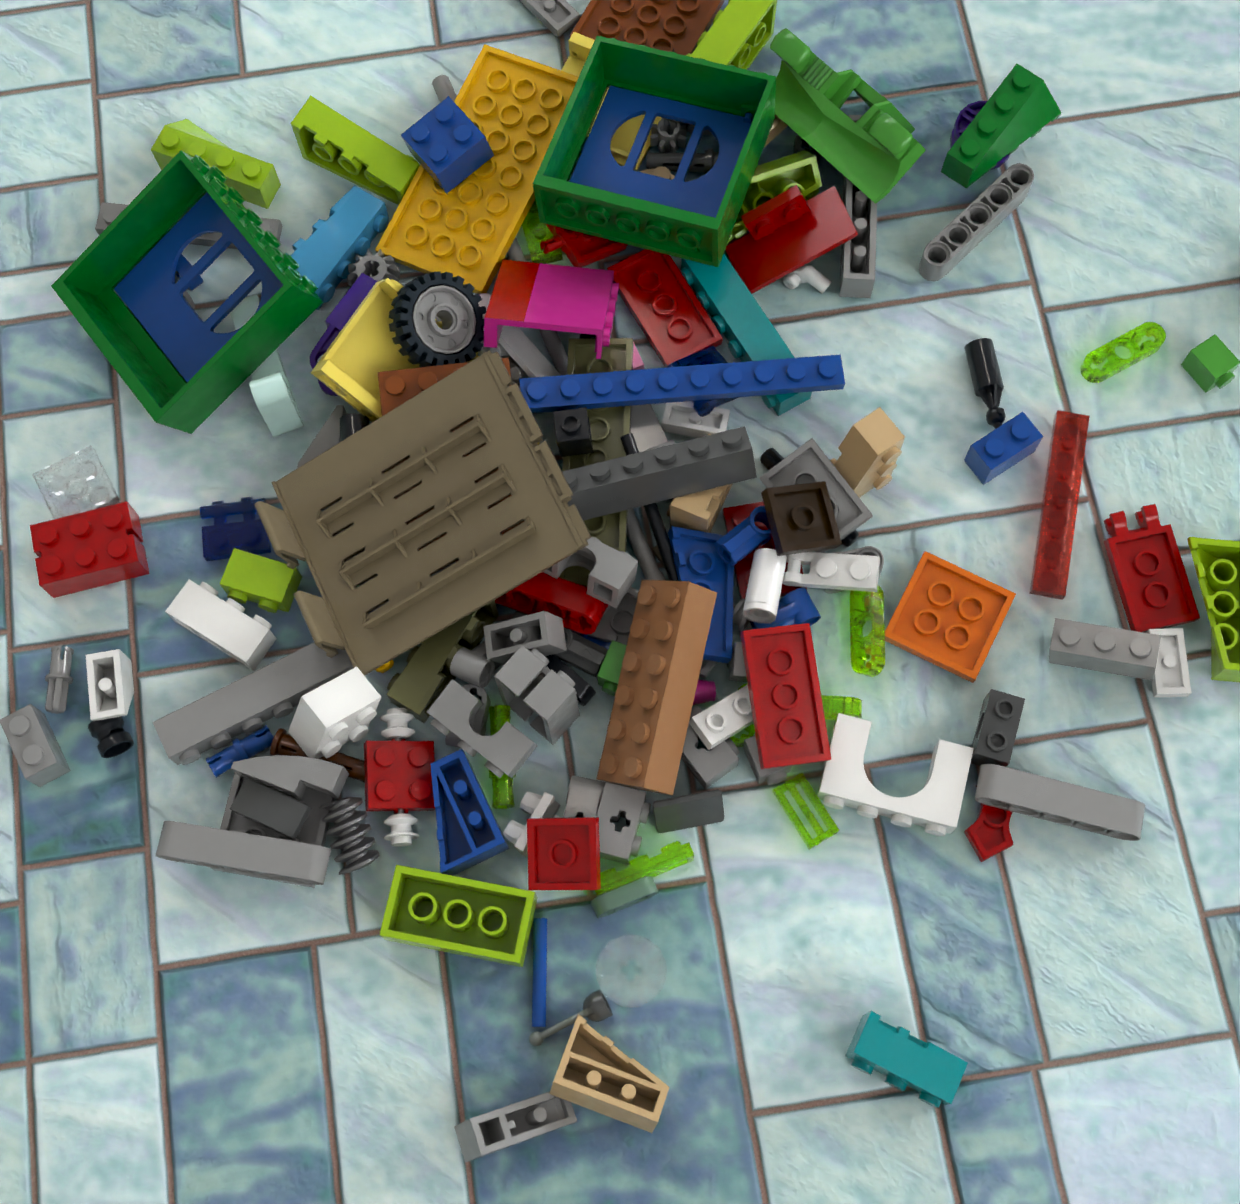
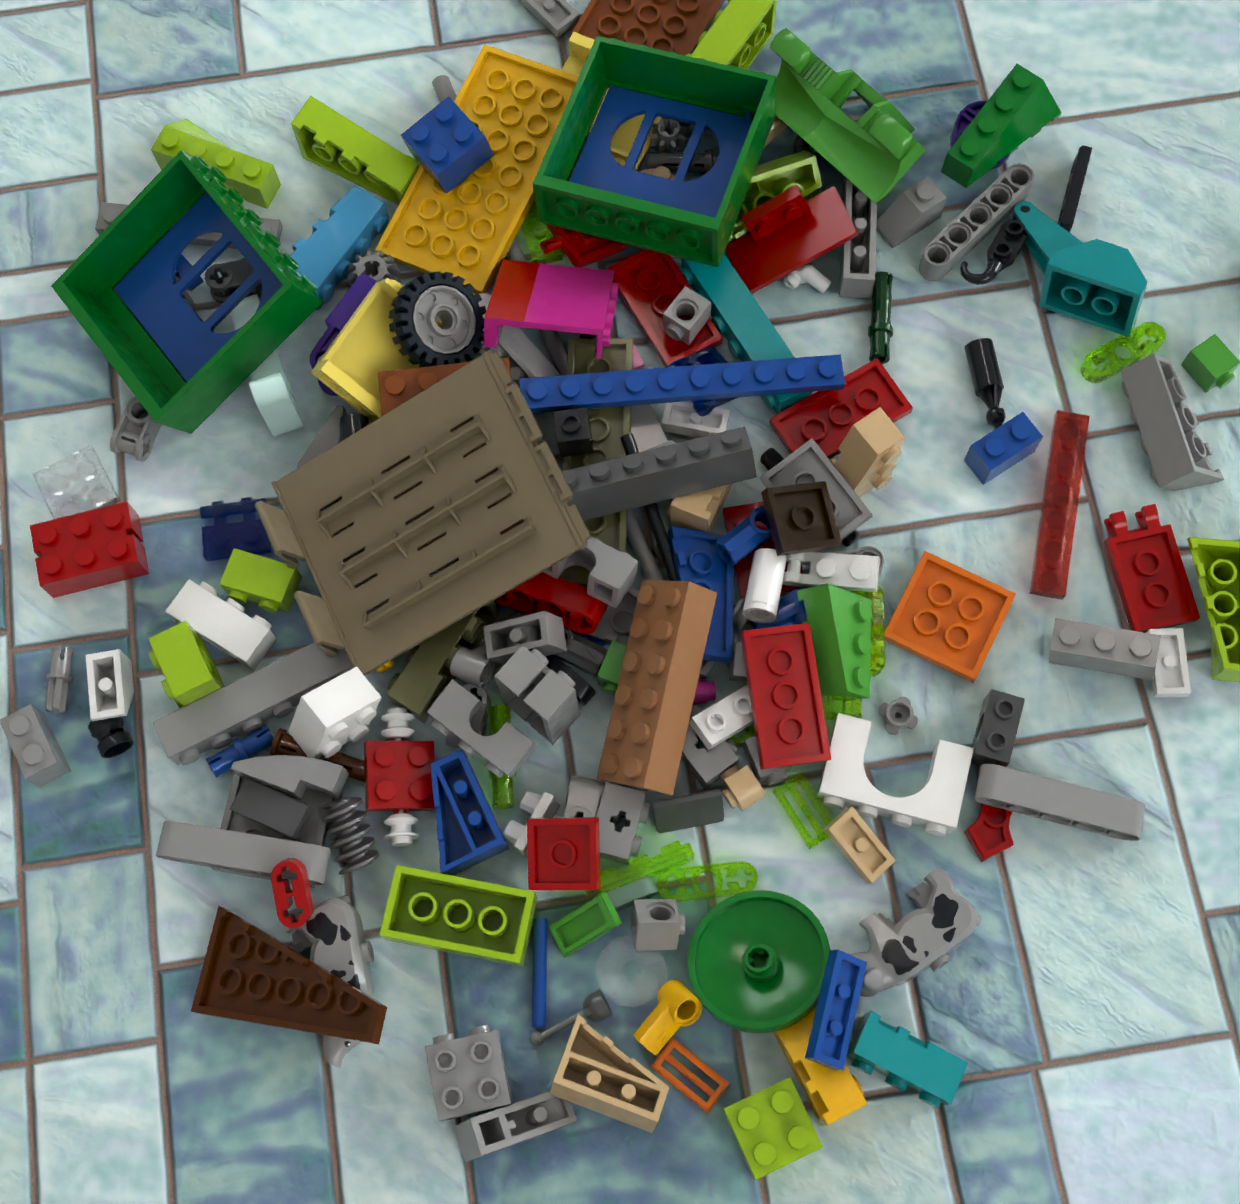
none -> light grey piece [110,397,162,462]
none -> lime brick [148,621,225,708]
none -> reddish brown wing [191,906,387,1045]
none -> dark grey piece [205,258,262,303]
none -> red beam [271,858,313,928]
none -> light grey animal [284,895,374,1068]
none -> light grey brick [425,1025,514,1121]
none -> bright green tile [548,892,623,958]
none -> light grey brick [630,899,685,951]
none -> yellow piece [633,979,702,1055]
none -> orange tile [650,1037,730,1113]
none -> clear neon green beam [656,861,758,902]
none -> light grey brick [663,286,711,345]
none -> green dish [687,890,831,1033]
none -> tan plate [719,765,766,811]
none -> lime brick [722,1077,823,1180]
none -> red plate [769,358,913,459]
none -> yellow wedge [773,1009,868,1126]
none -> bright green wedge [797,583,872,703]
none -> blue plate [805,950,867,1070]
none -> tan plate [823,806,896,884]
none -> light grey animal [850,868,981,997]
none -> dark green pin [868,272,893,364]
none -> light grey slope [876,176,947,248]
none -> light grey plate [878,697,918,735]
none -> teal slope [960,201,1148,337]
none -> black tile [1057,145,1092,233]
none -> light grey wedge [1120,354,1224,491]

